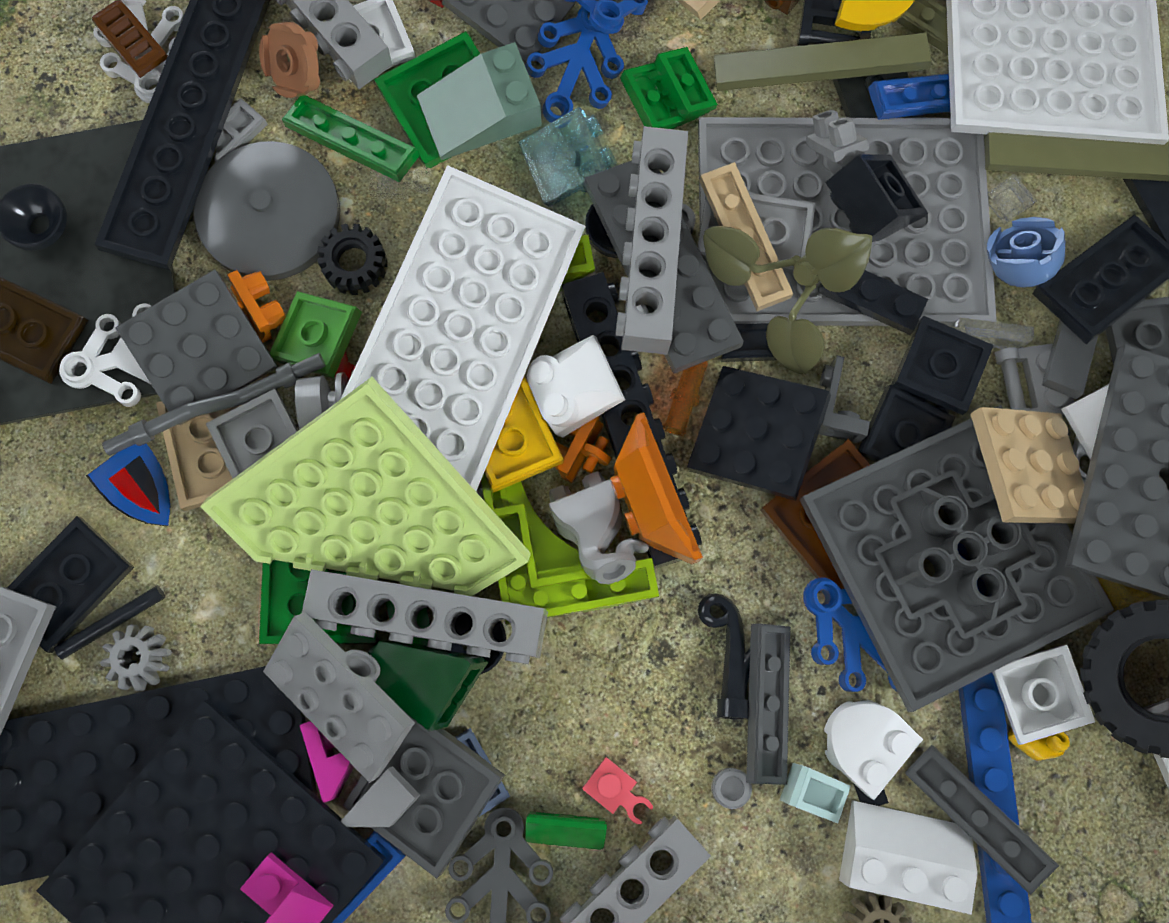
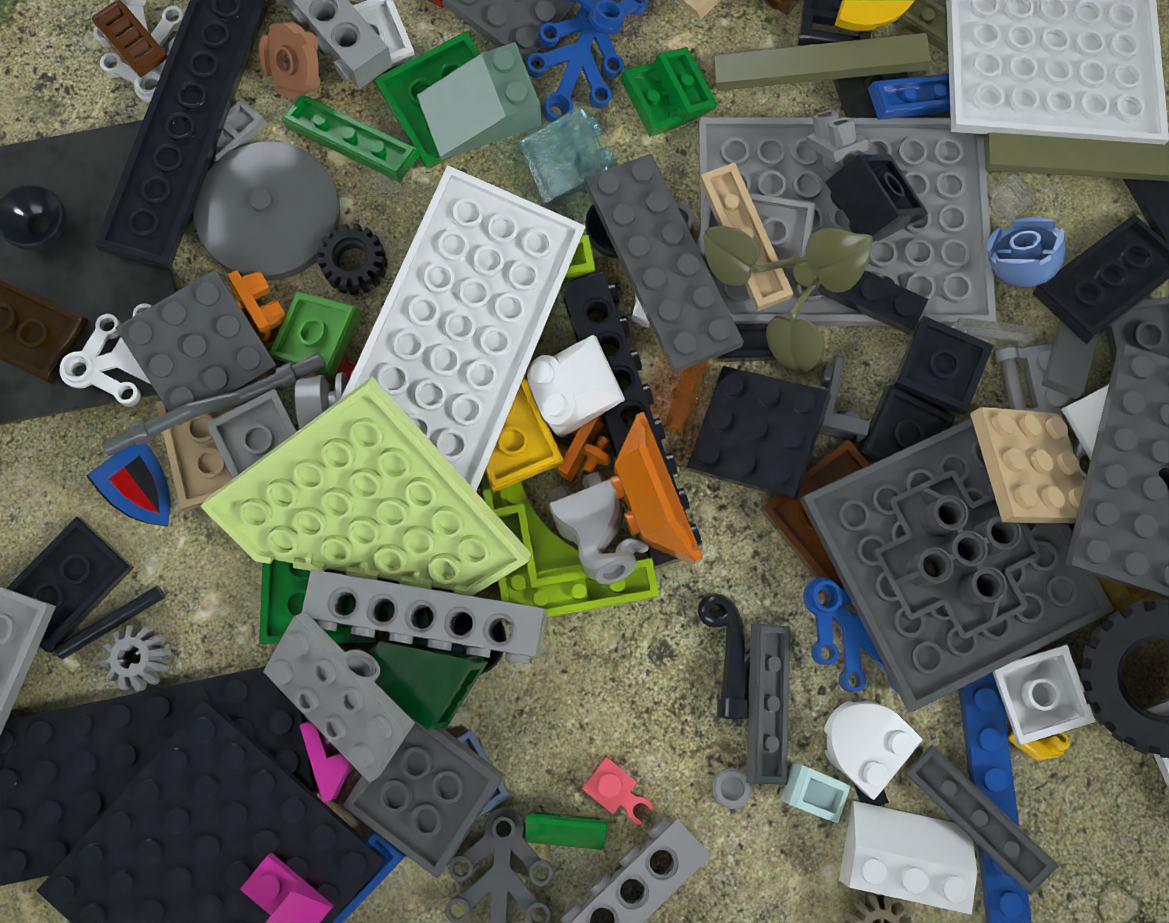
light grey tile [341,766,420,827] -> none
light grey brick [616,126,688,355] -> none

